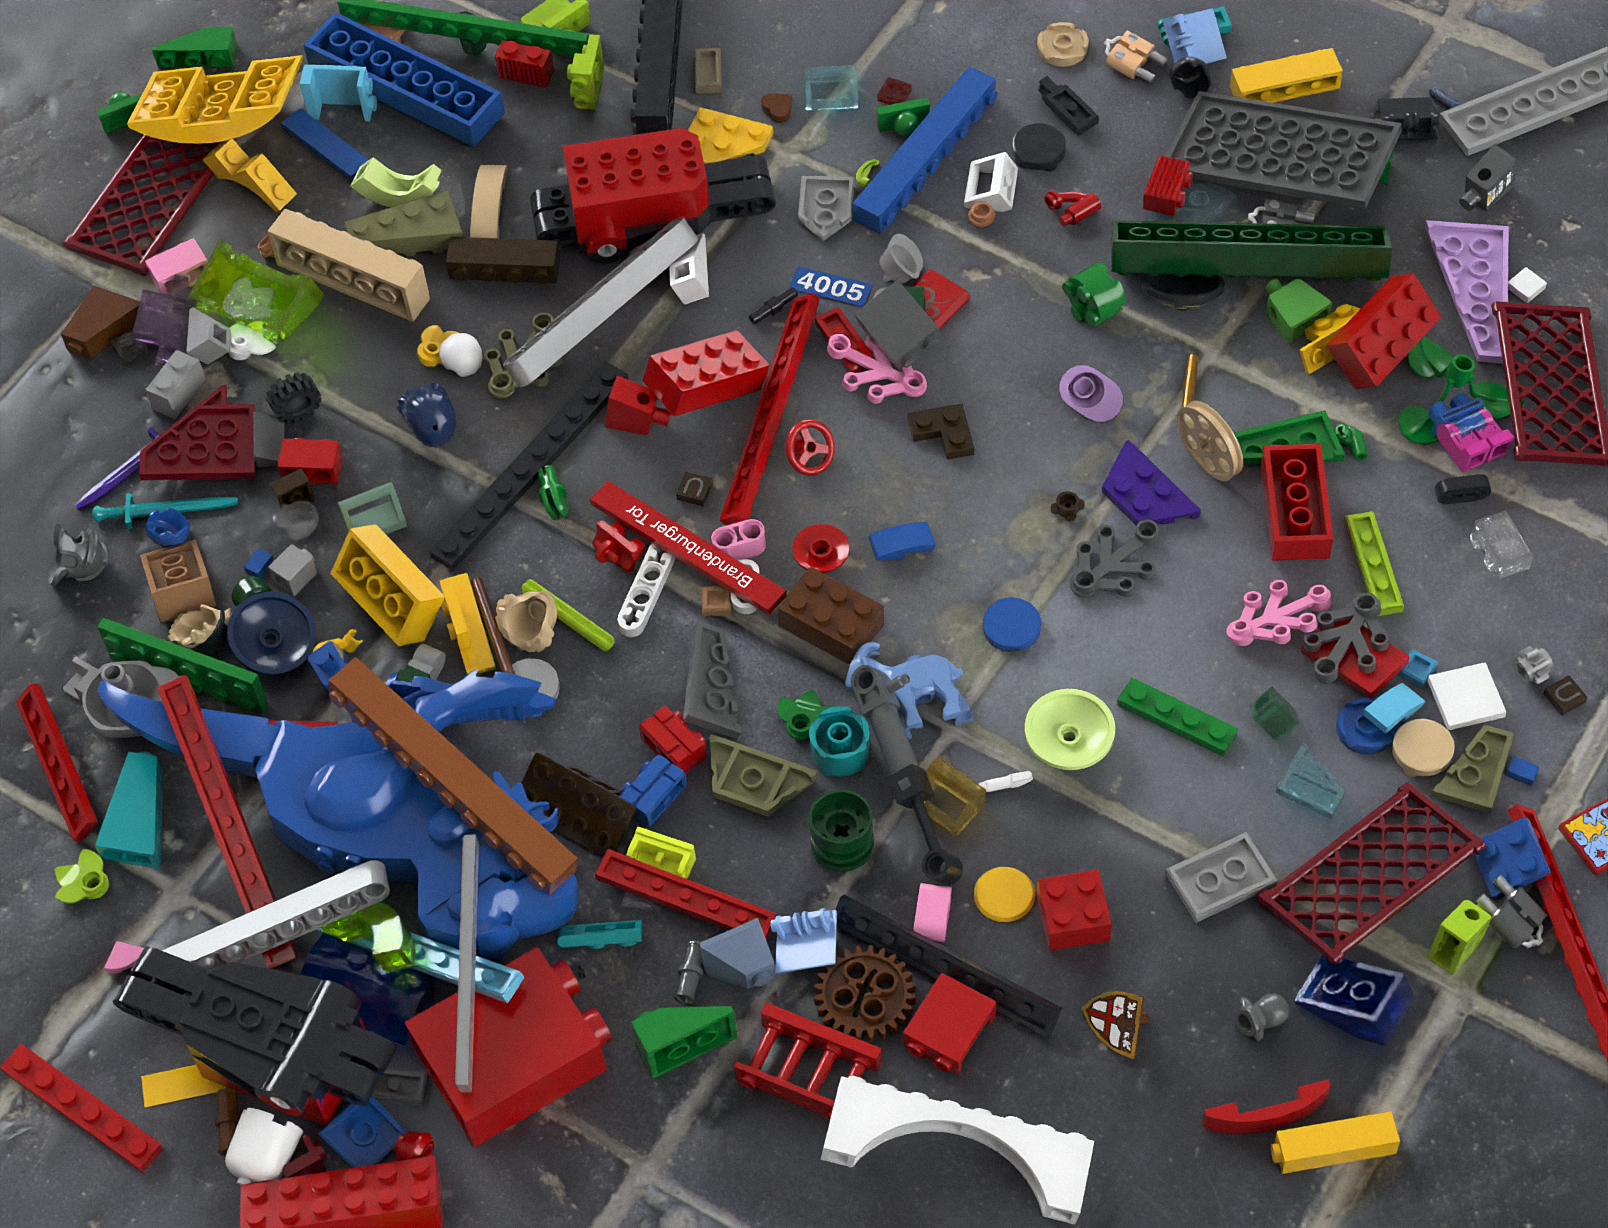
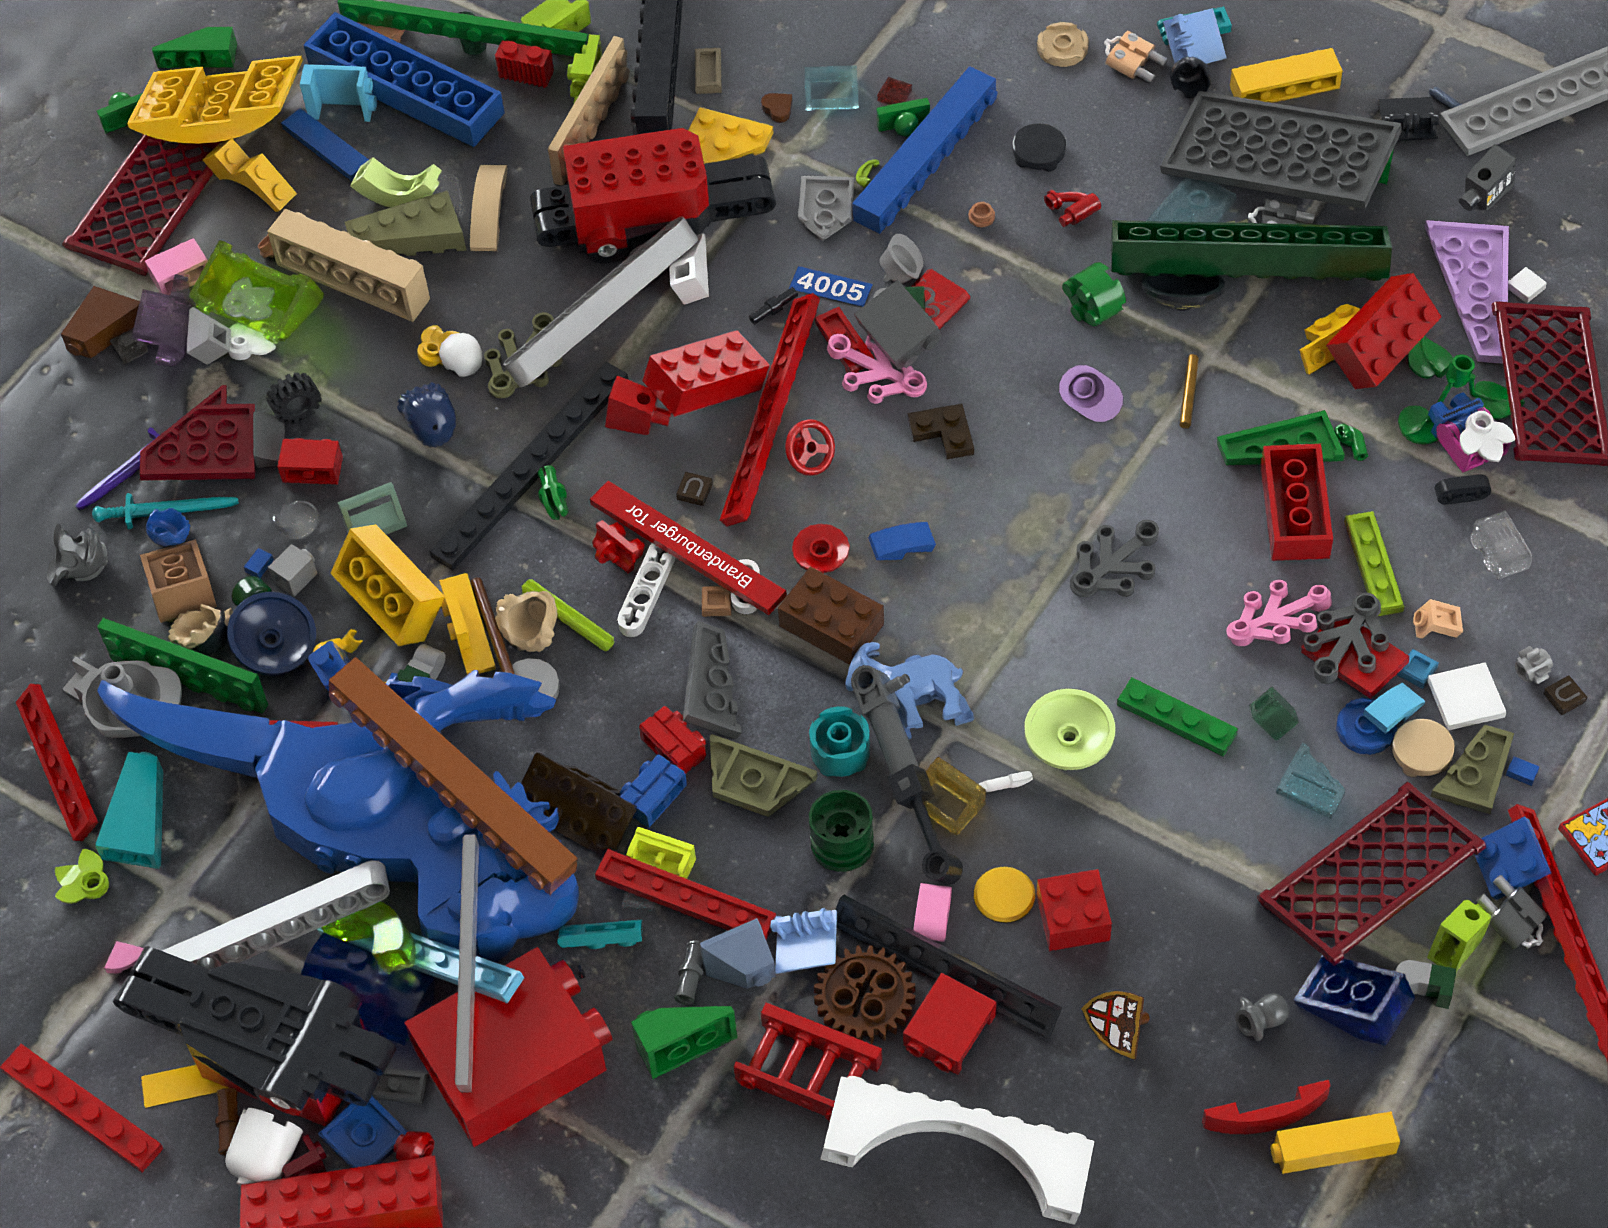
light grey brick [145,350,206,419] -> none
red plate [157,675,299,969] -> none
dark brown piece [270,468,315,516] -> none
dark brown brick [446,237,560,284] -> none
bright pink beam [711,519,766,561] -> none
green plate [777,689,836,740] -> none
white tile [964,152,1018,212] -> none
blue tile [983,597,1041,652] -> none
black hinge [1038,76,1099,136] -> none
dark brown plate [1051,491,1085,521] -> none
dark purple wing [1102,440,1201,526] -> none
red brick [1143,155,1193,216] -> none
light grey tile [1165,832,1278,923] -> none
tan wedge [1176,401,1243,481] -> none
bright green torso [1265,278,1332,344] -> none
none -> tan plate [548,36,630,186]
none -> leg [1393,960,1457,1009]
none -> light nougat bracket [1413,599,1463,639]
none -> white plate [1460,411,1516,462]

